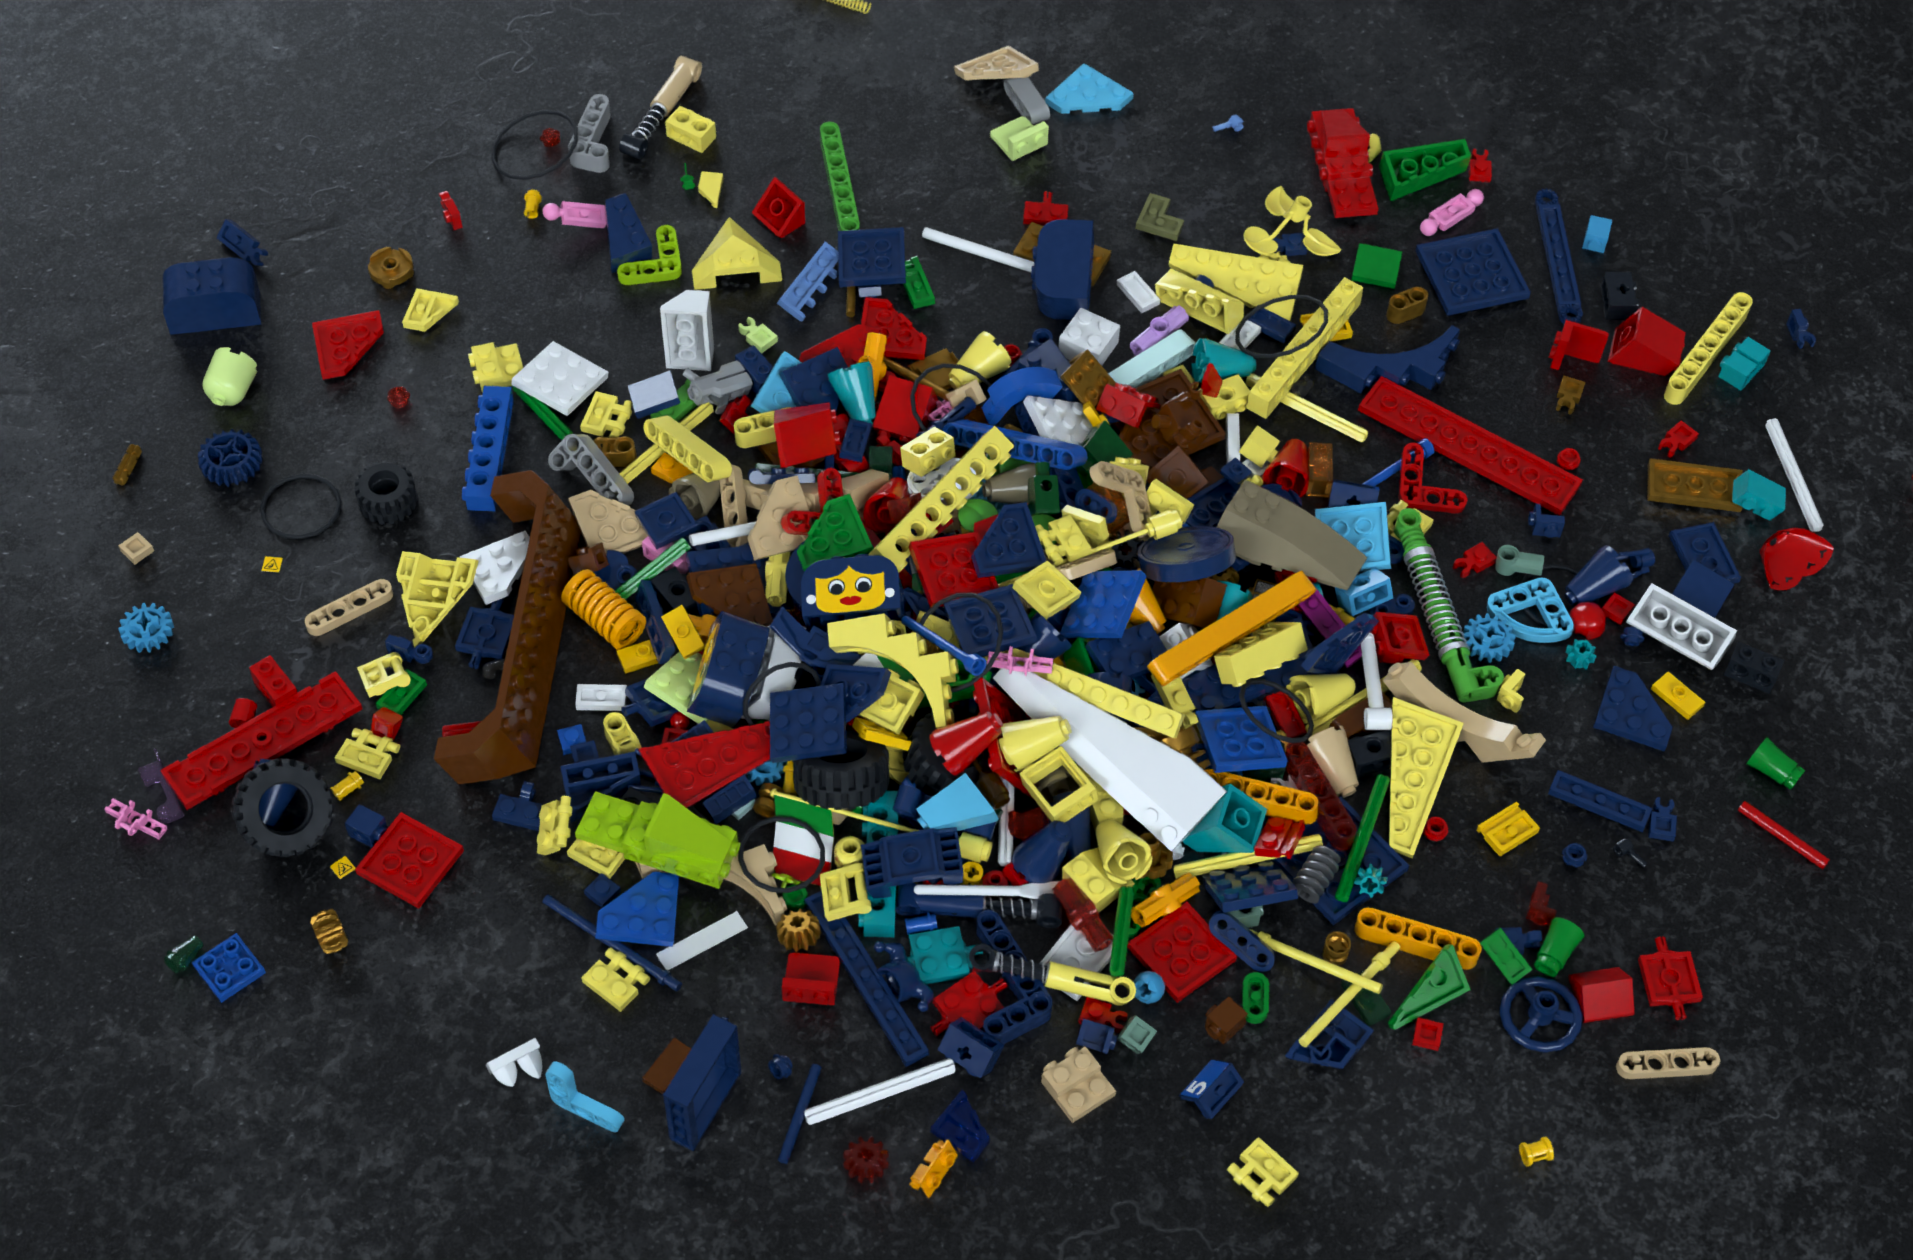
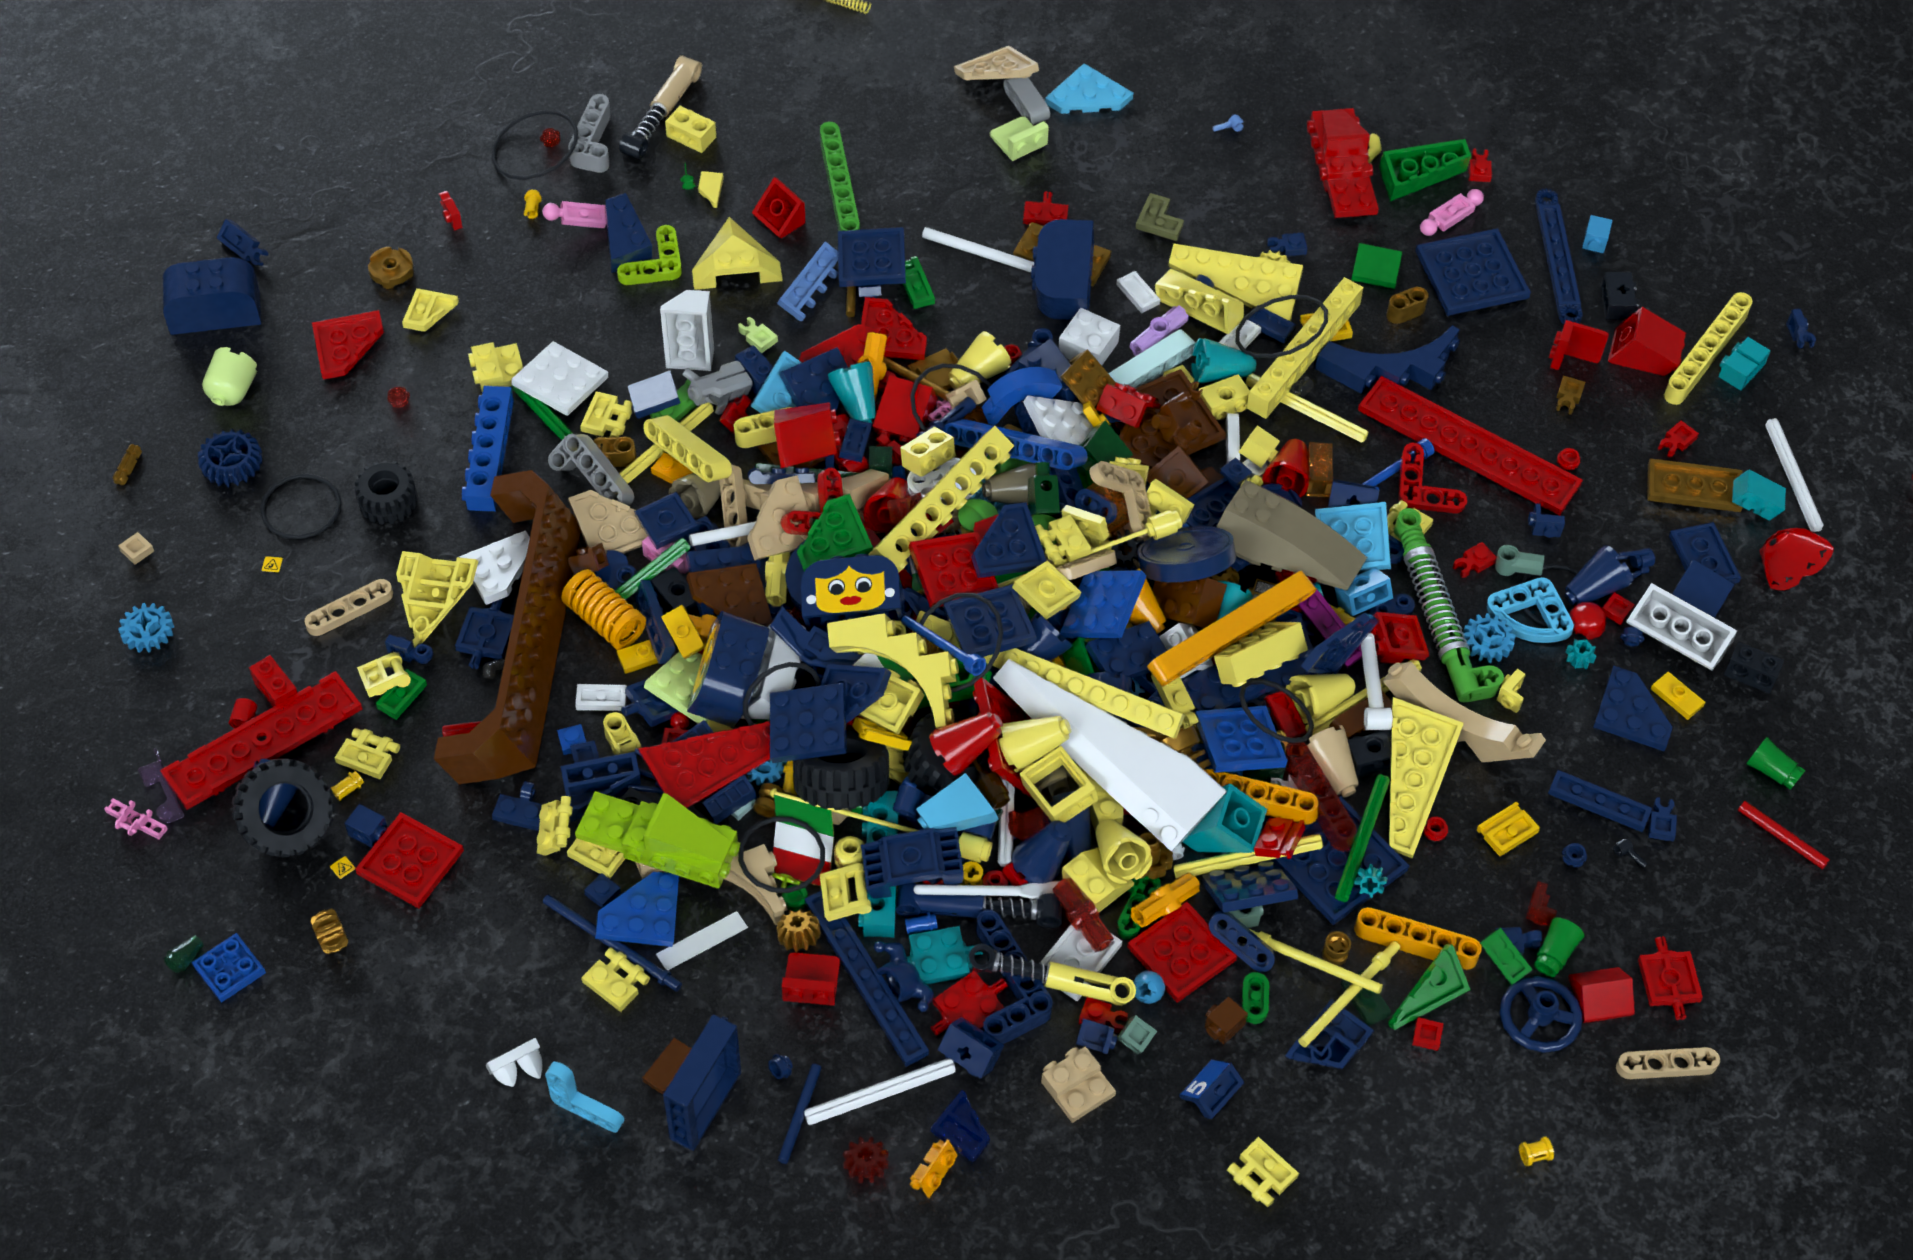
red slope [371,707,403,741] -> none
bright pink piece [987,646,1053,676] -> none
green axle [1109,886,1134,977] -> none
red slope [1201,363,1223,398] -> none
light yellow plant [1243,186,1342,256] -> none
flat silver piece [1292,845,1341,903] -> none

